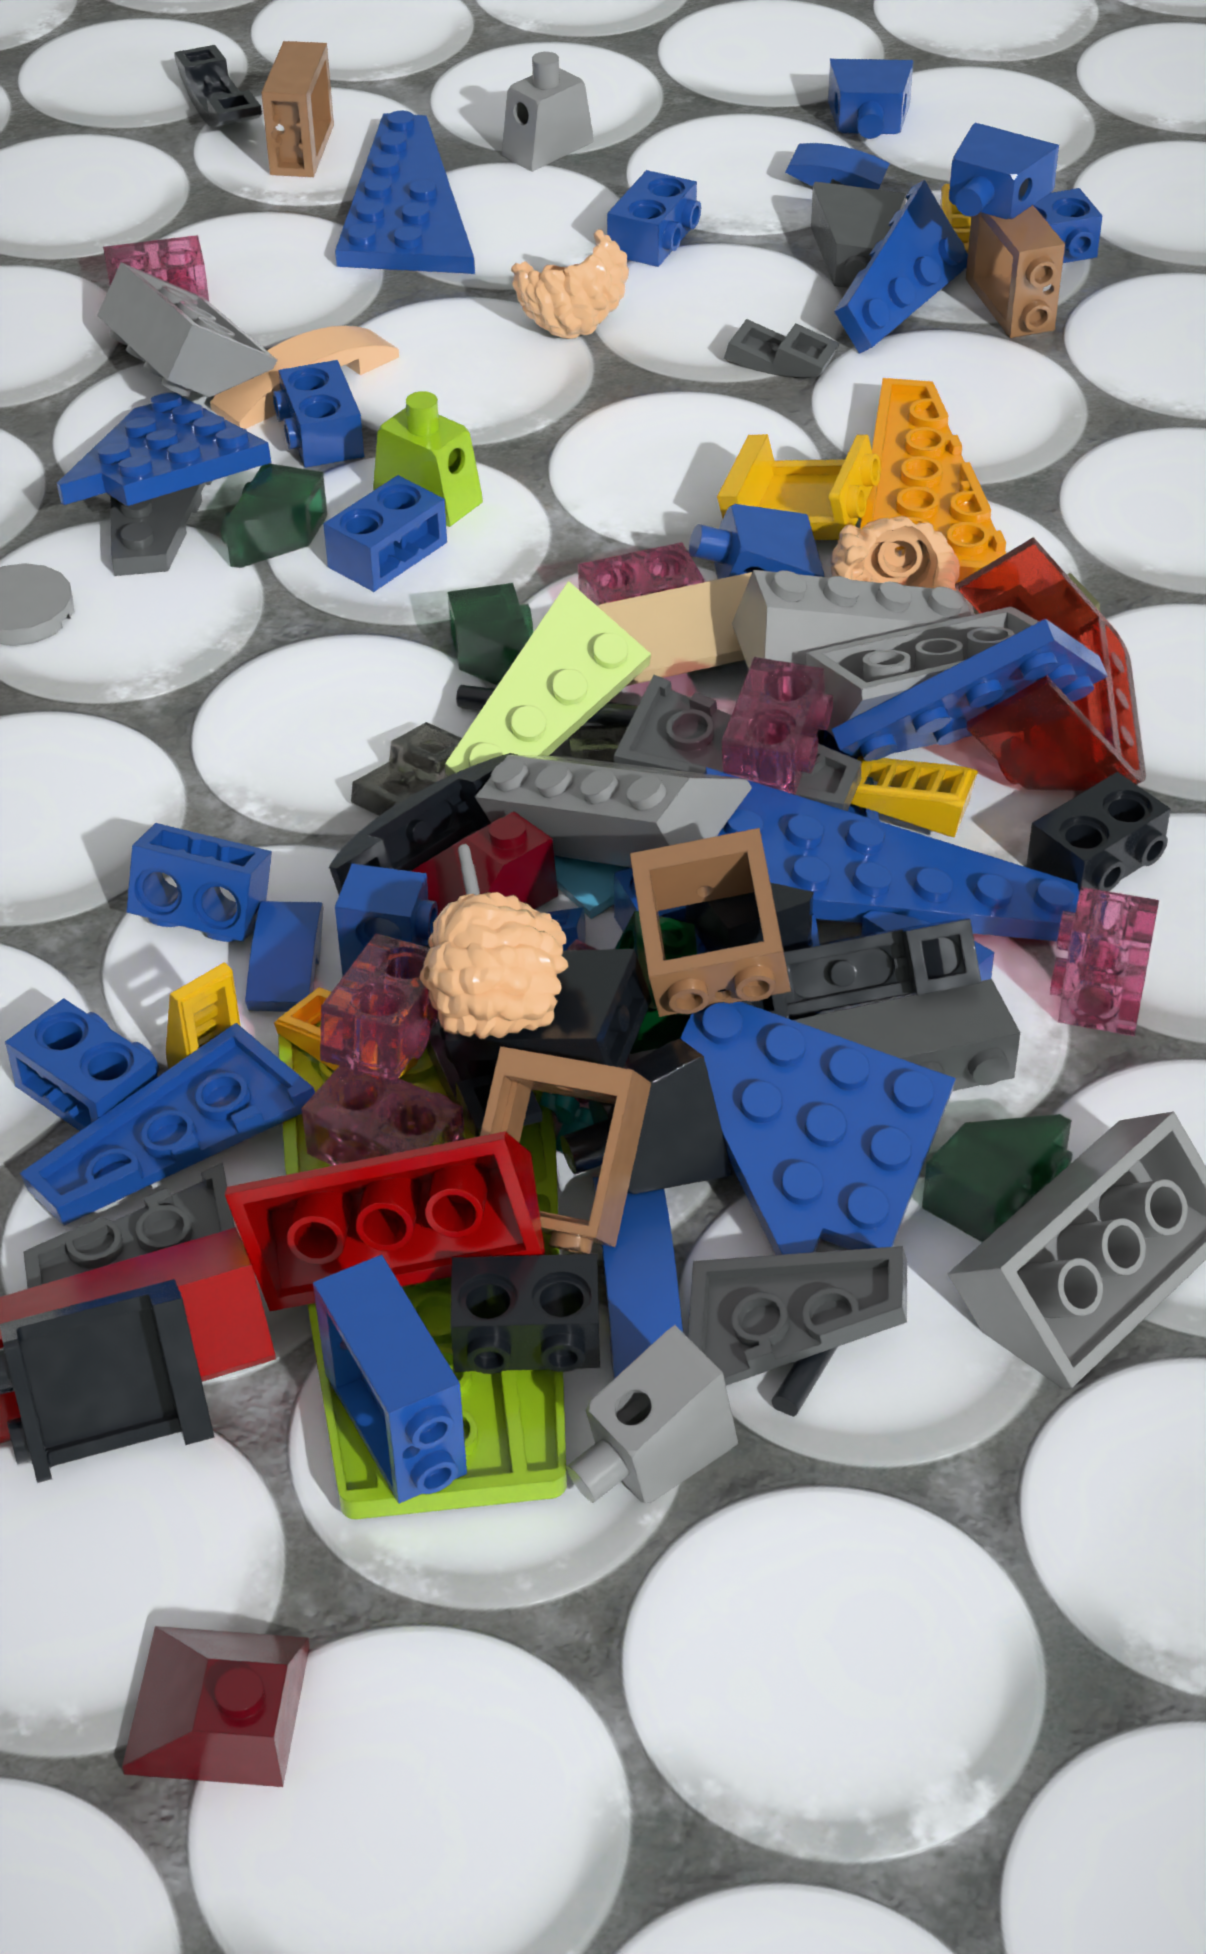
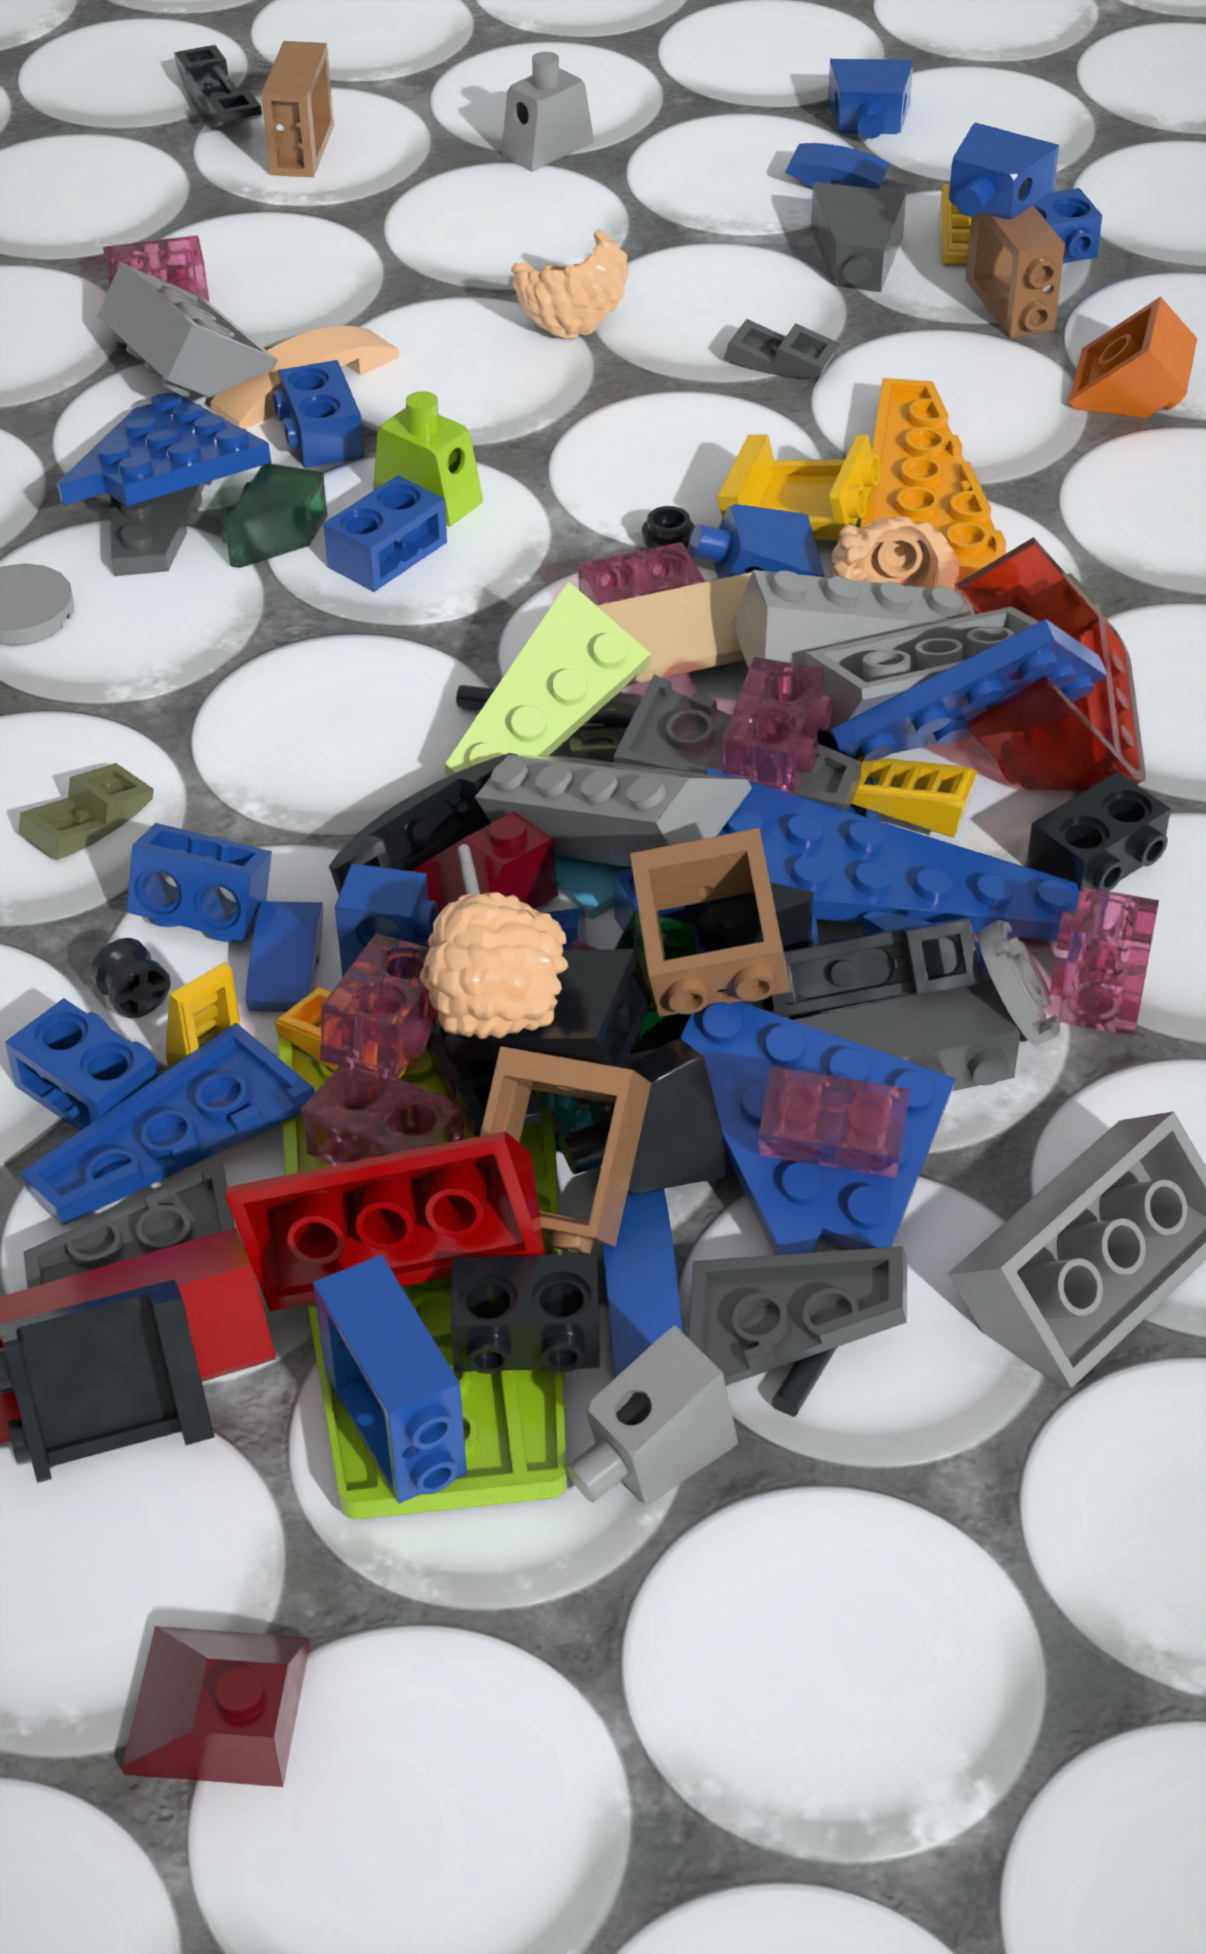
blue wing [335,110,475,274] -> none
clear smoke slope [351,722,462,816] -> none
clear green slope [447,583,533,686] -> none
blue brick [607,170,701,267] -> none
blue wing [834,180,968,354] -> none
clear green slope [922,1114,1073,1242] -> none
none -> olive slope [19,763,154,860]
none -> black wheel [90,938,171,1019]
none -> black plate [642,506,695,554]
none -> clear pink brick [758,1066,911,1178]
none -> light grey tile [978,920,1060,1045]
none -> orange slope [1069,296,1197,418]

